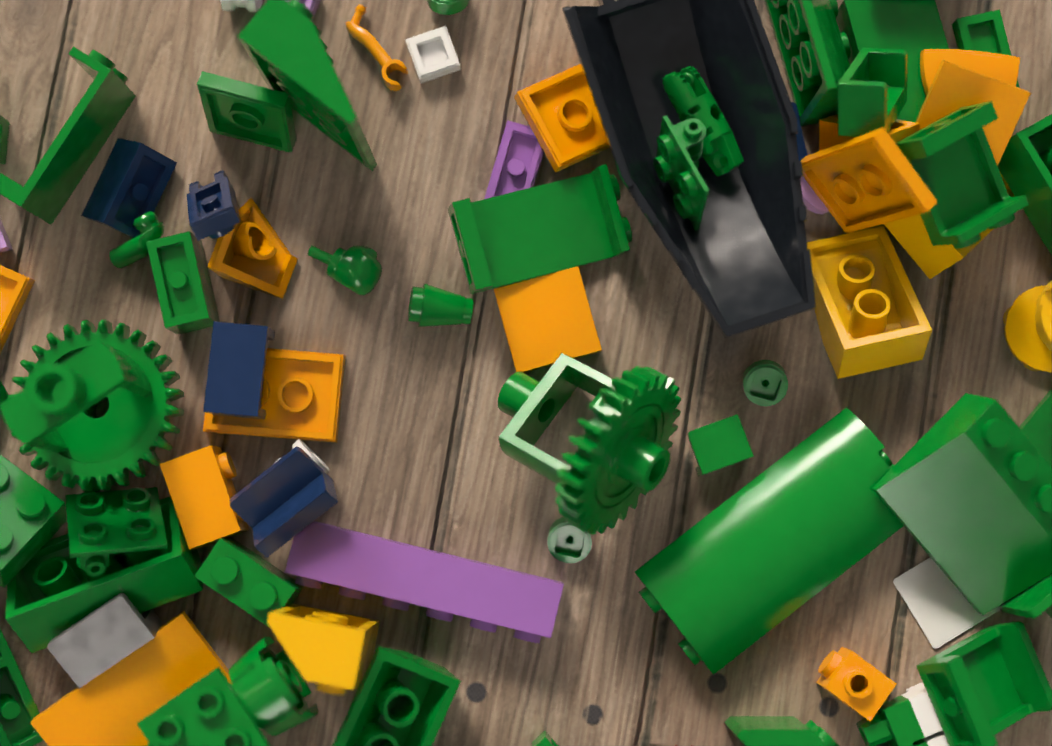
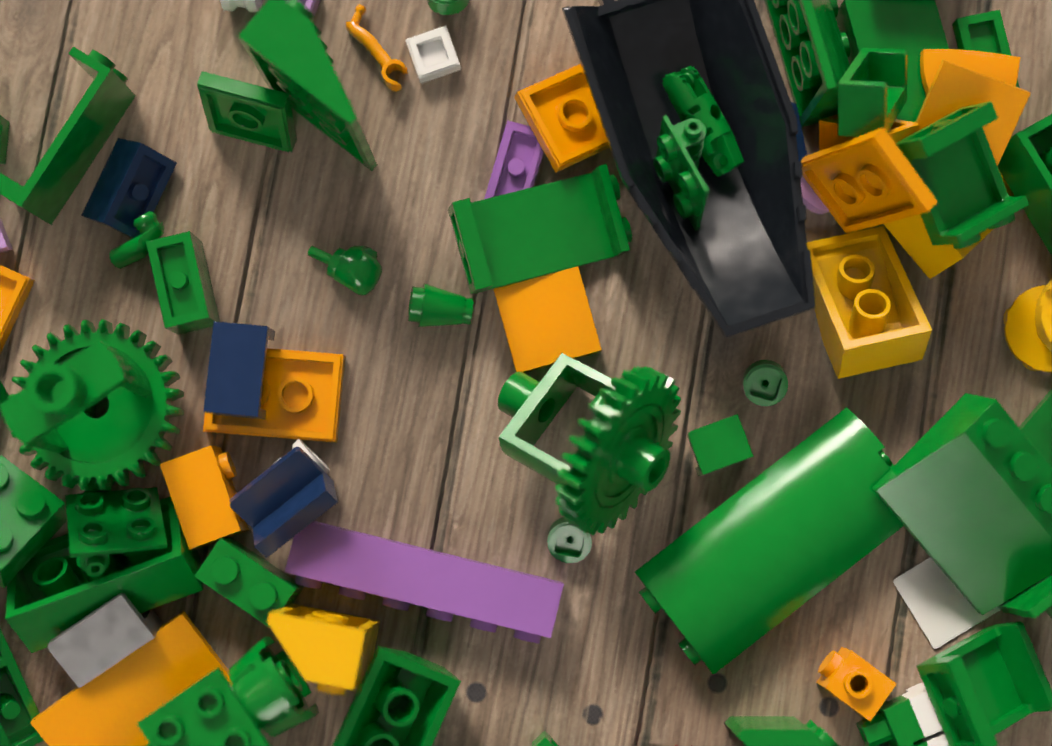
dark blue hinge [187,170,241,241] -> none
light orange slope [207,197,298,299] -> none

